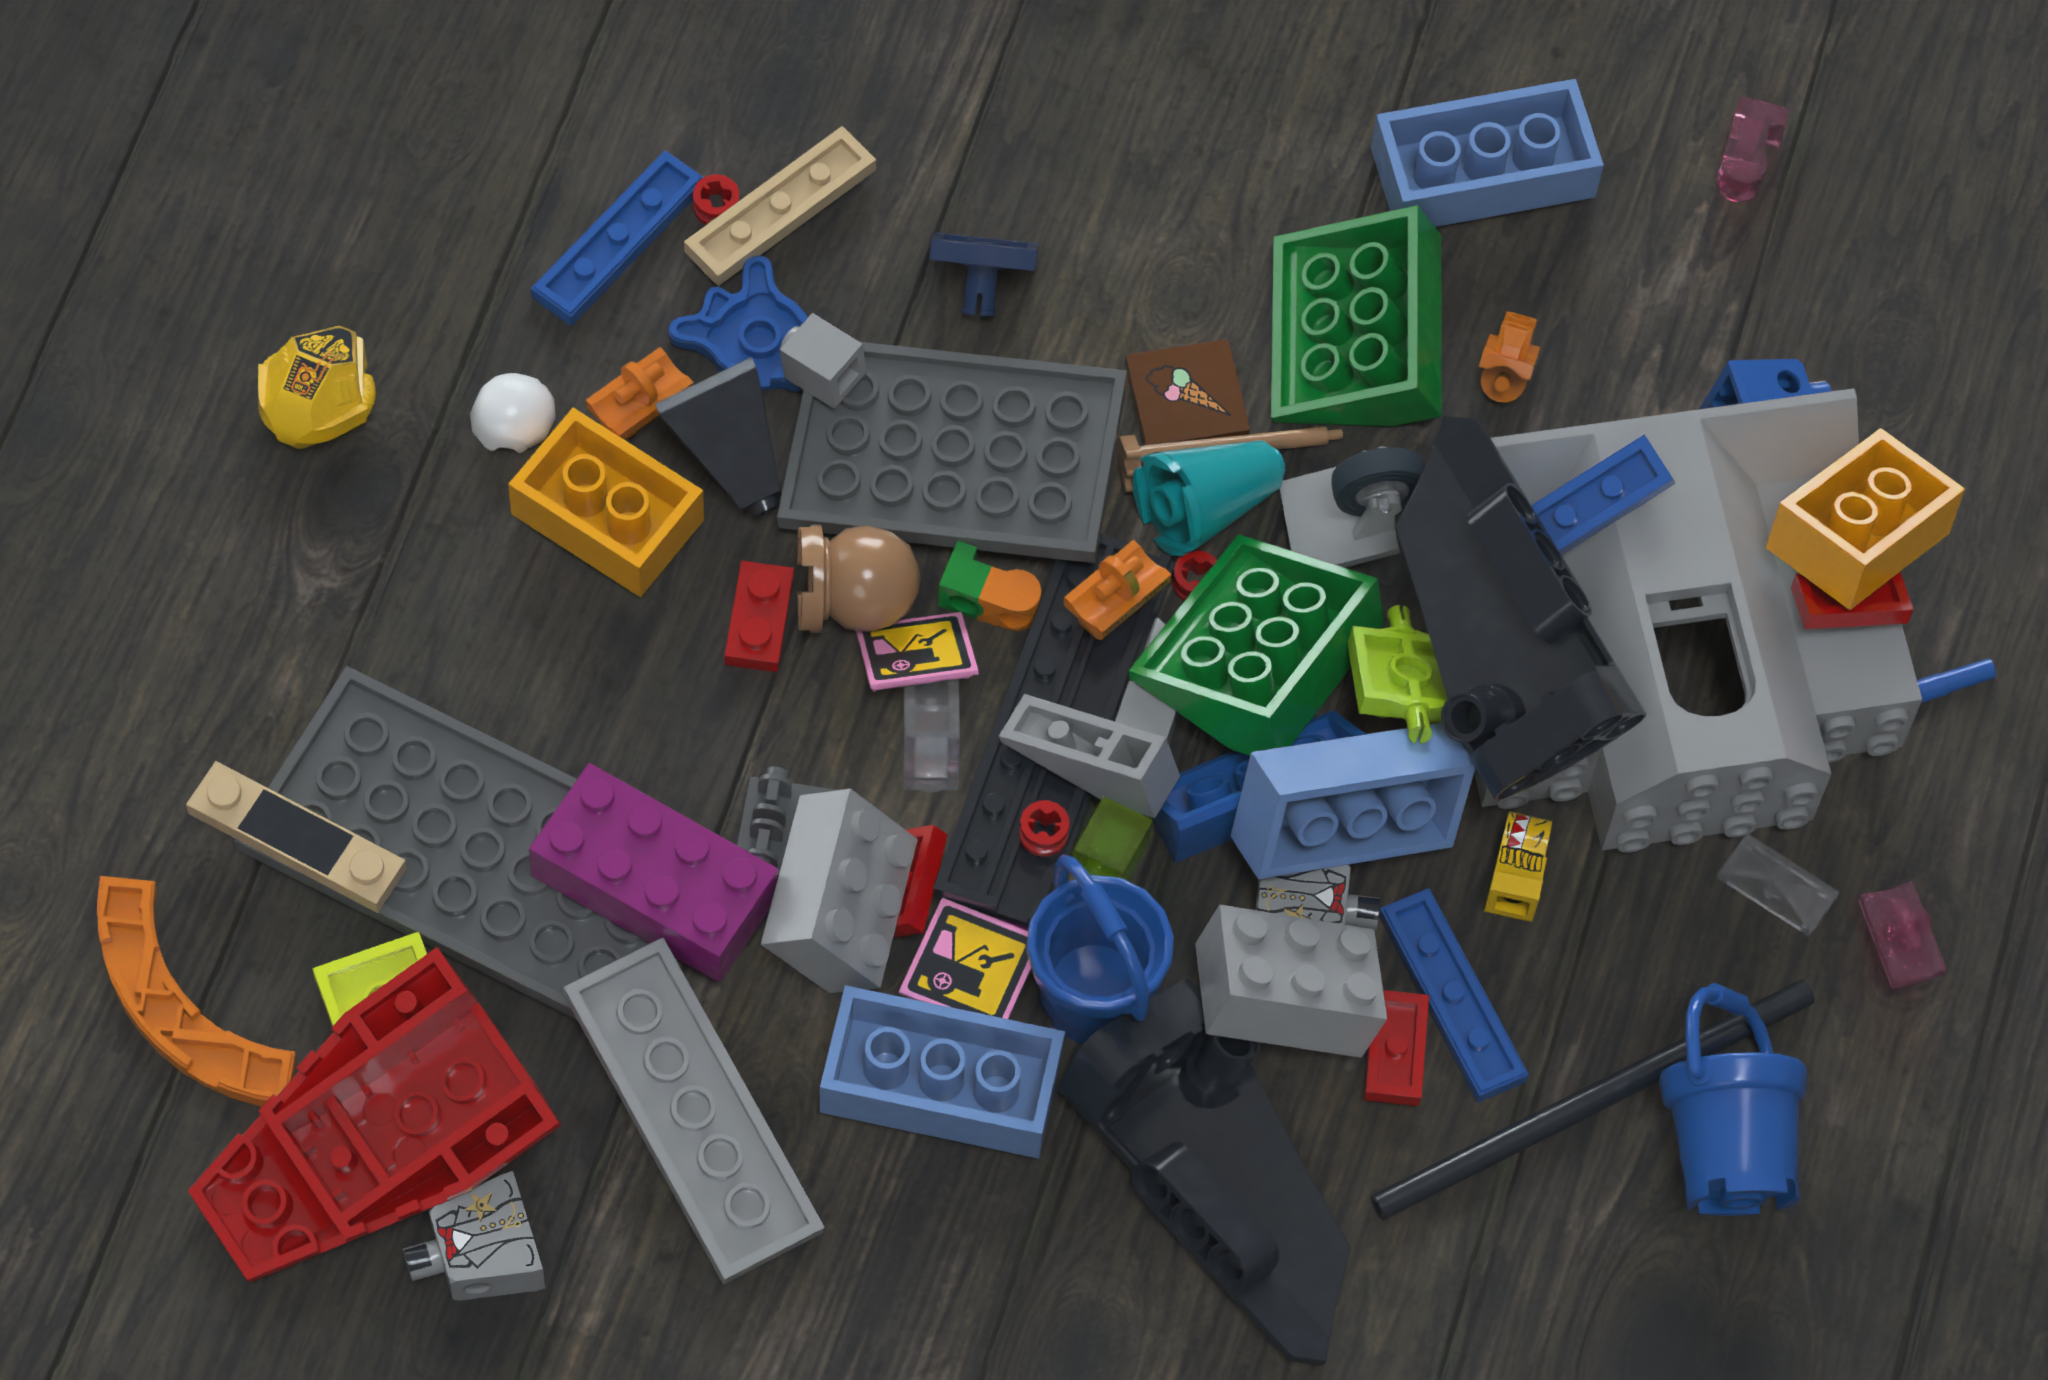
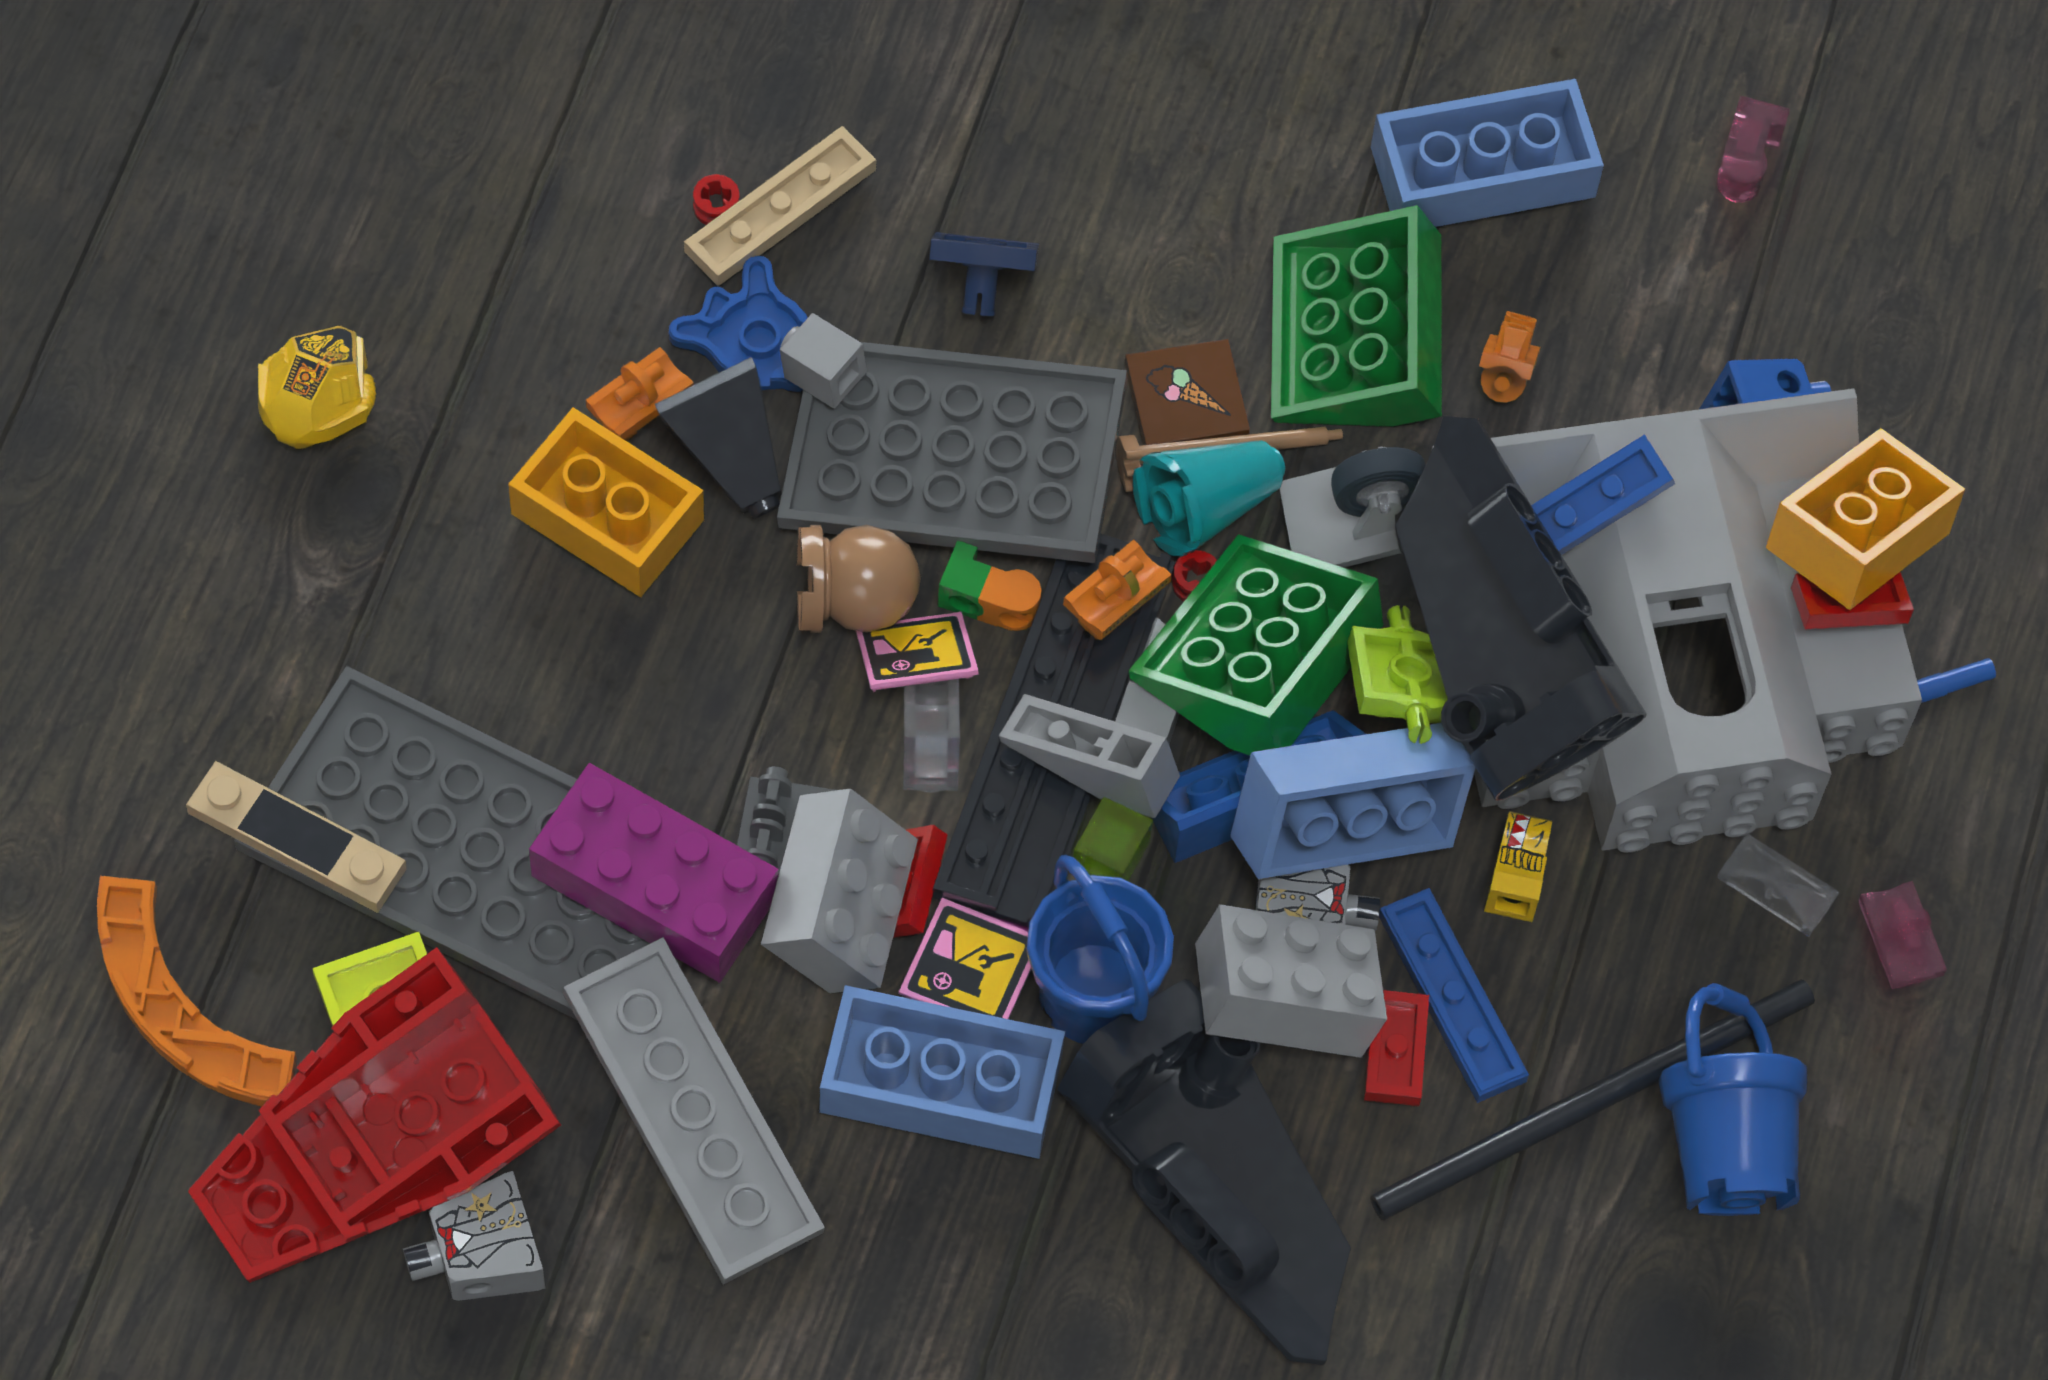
white hair [470,373,556,453] -> none
blue tile [531,150,704,326] -> none
red plate [724,561,794,673] -> none
red bush [1019,800,1070,857] -> none

